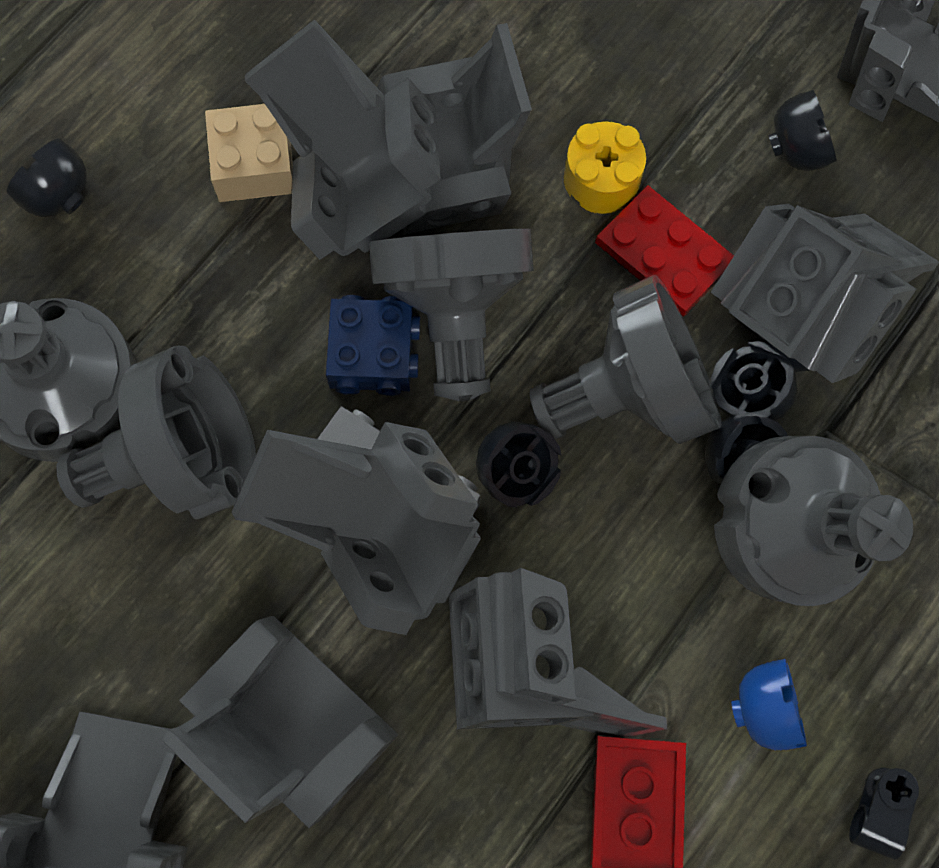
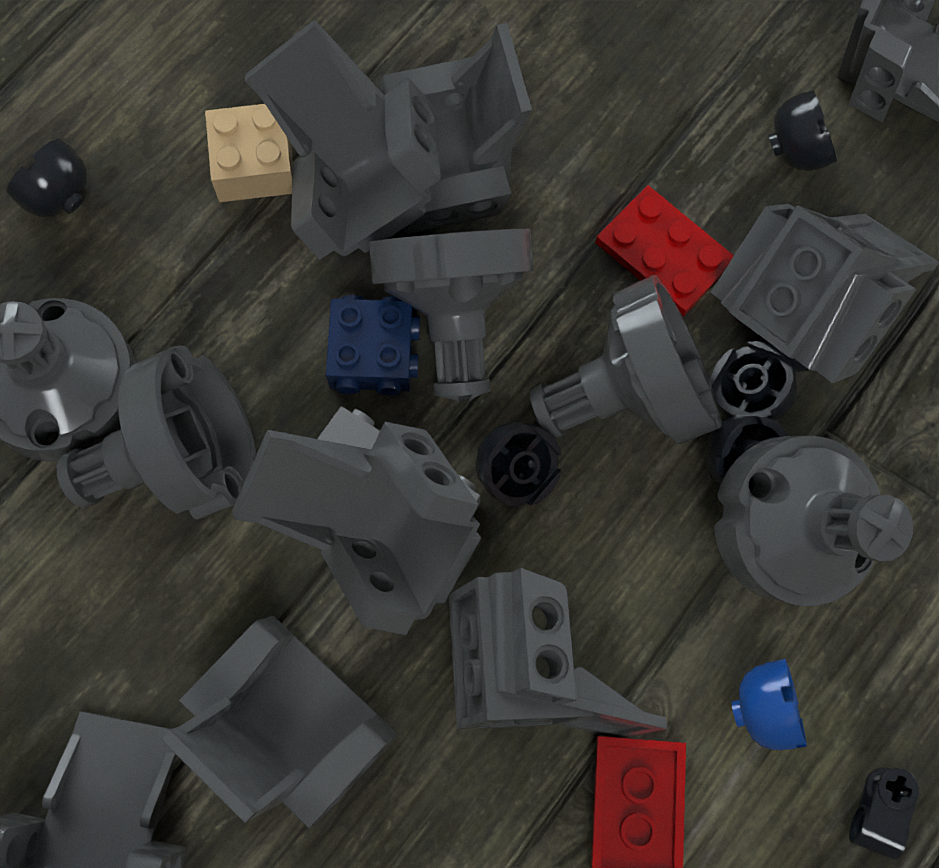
yellow brick [564,122,646,214] -> none

